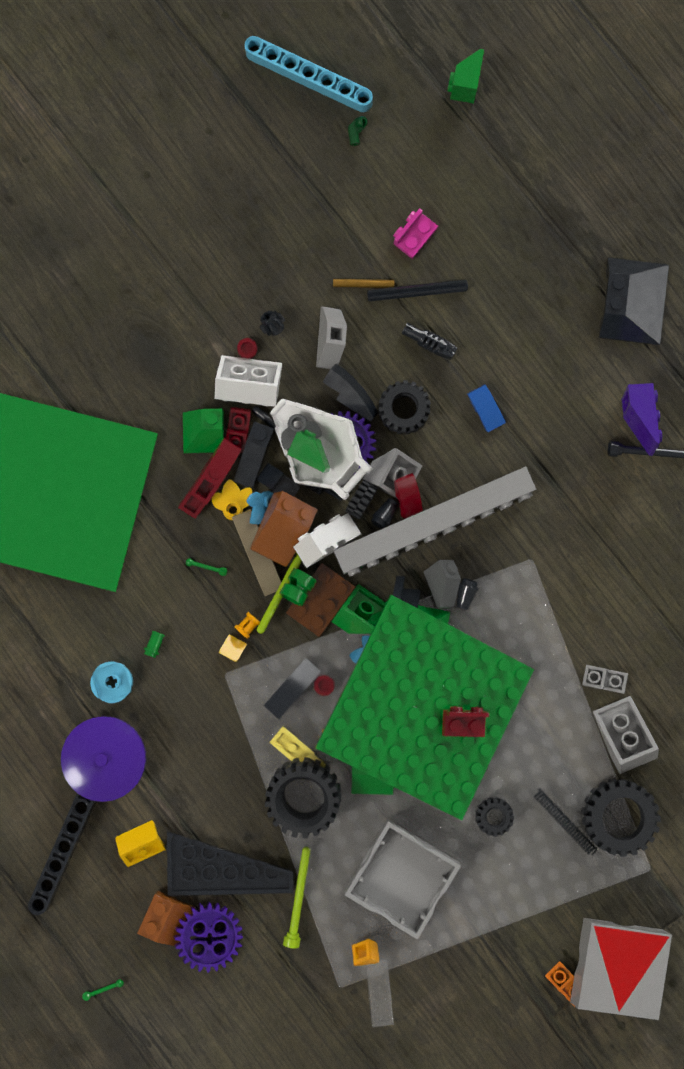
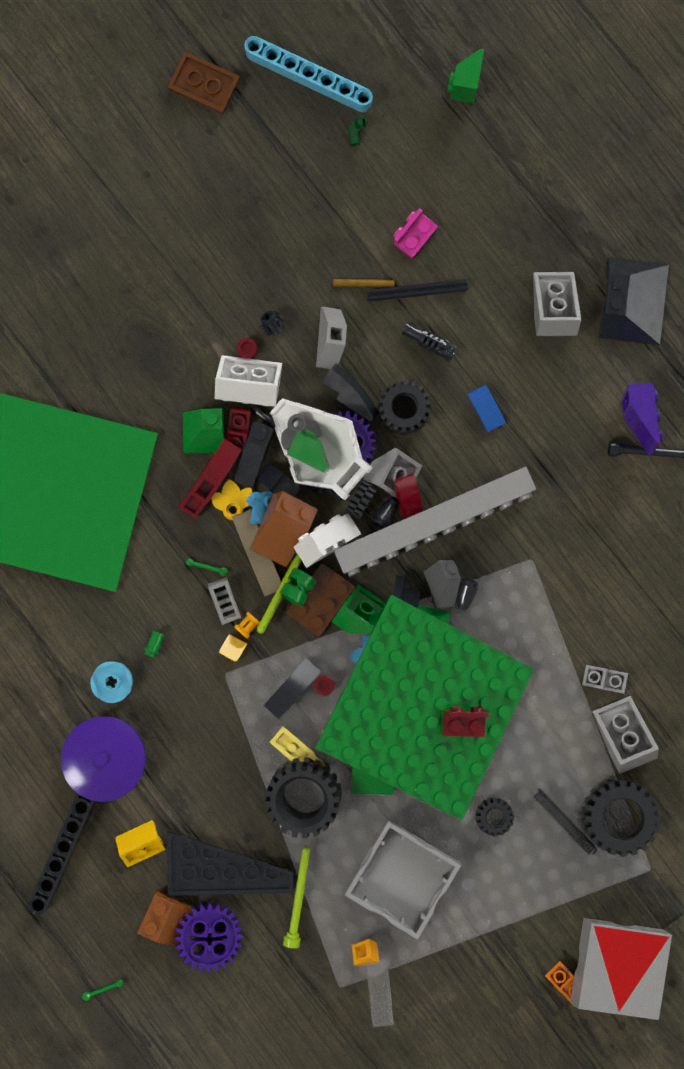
none -> reddish brown plate [168,52,240,115]
none -> light grey slope [207,577,241,625]
none -> light grey slope [533,272,581,336]

